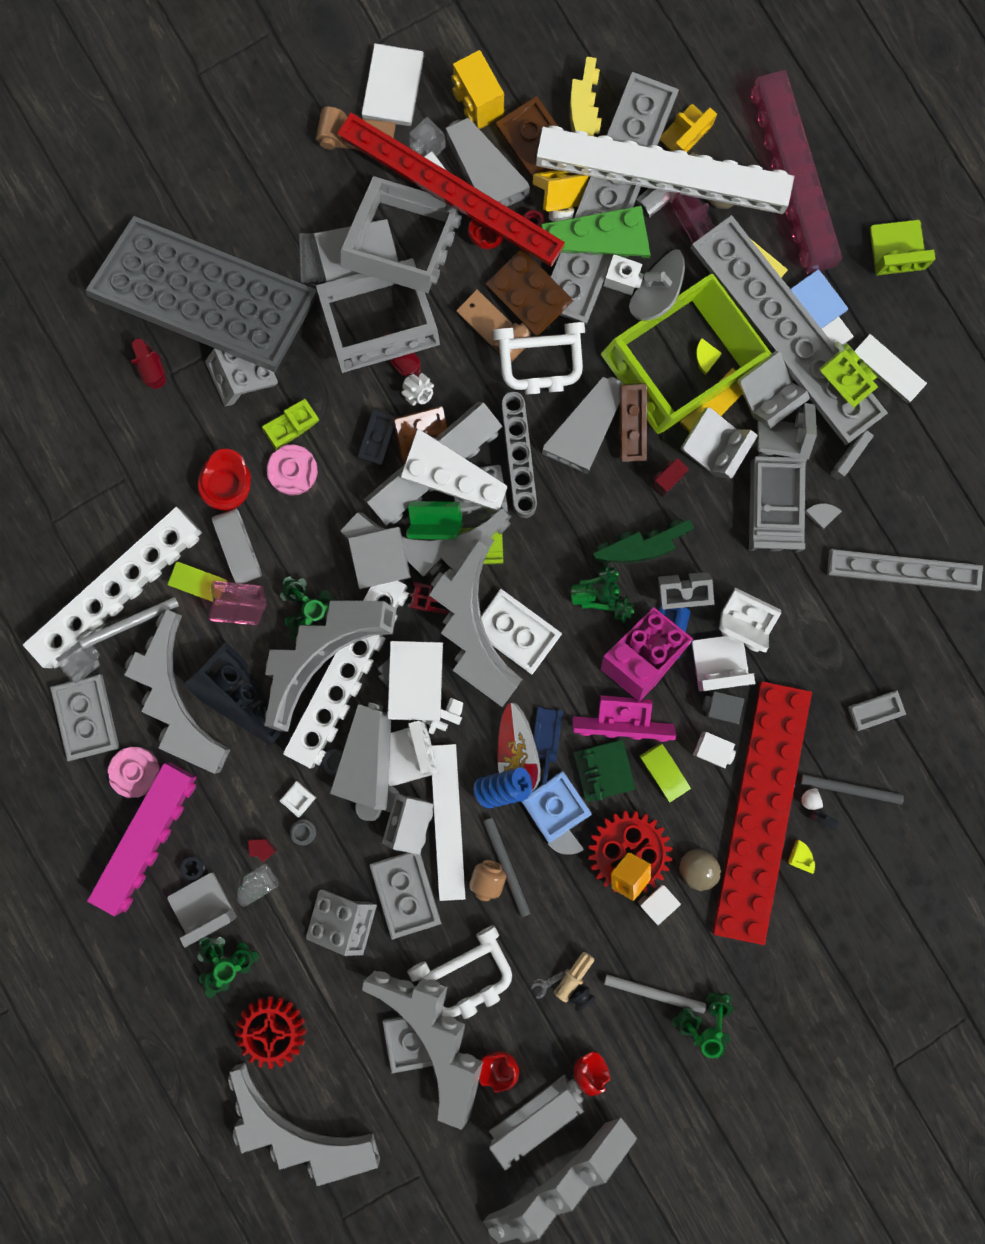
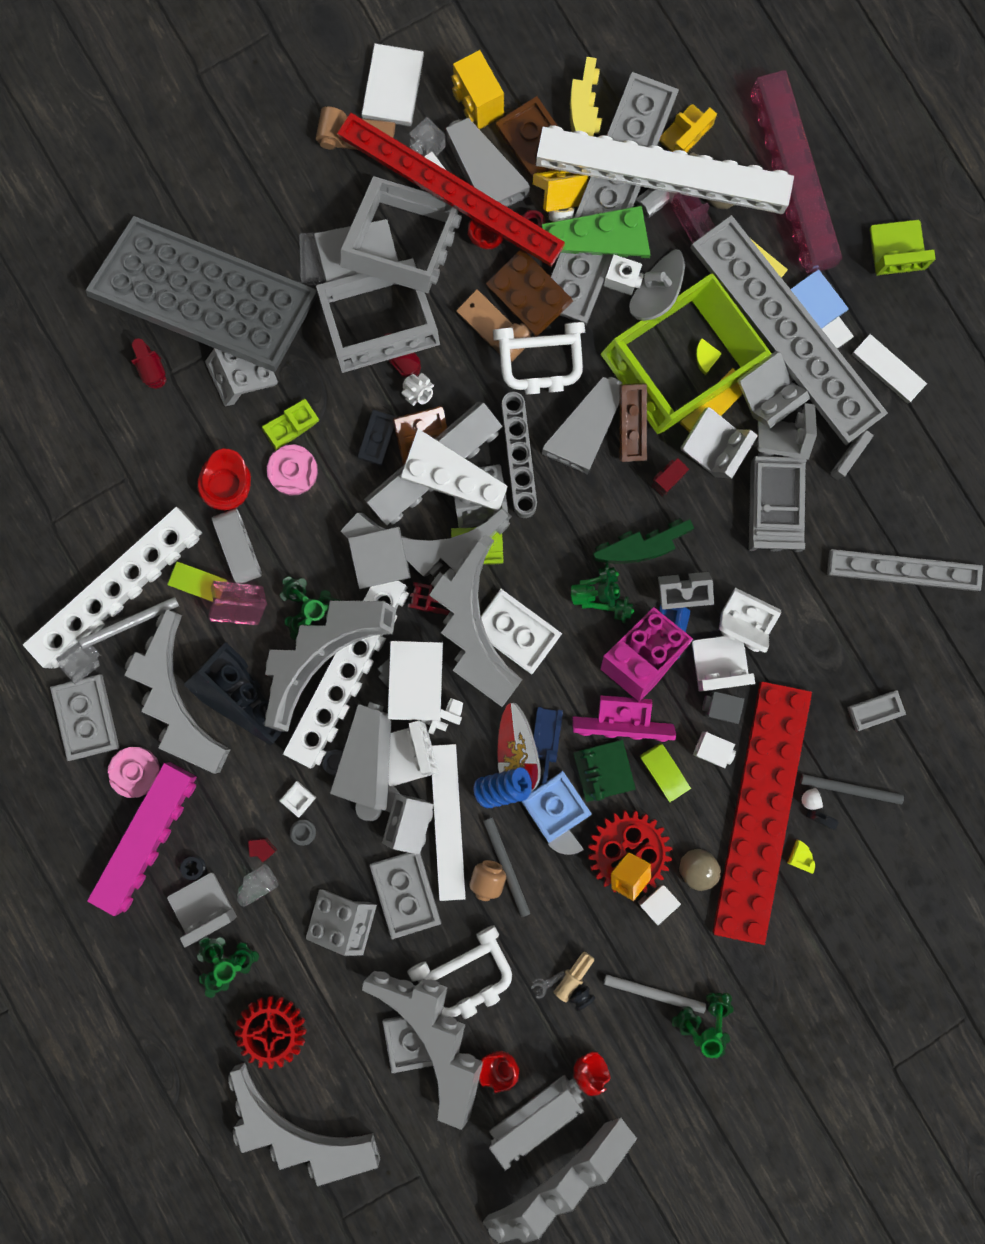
green panel [406,501,463,540] -> none
light grey tile [805,504,842,530] -> none
lime bracket [819,341,878,408] -> none

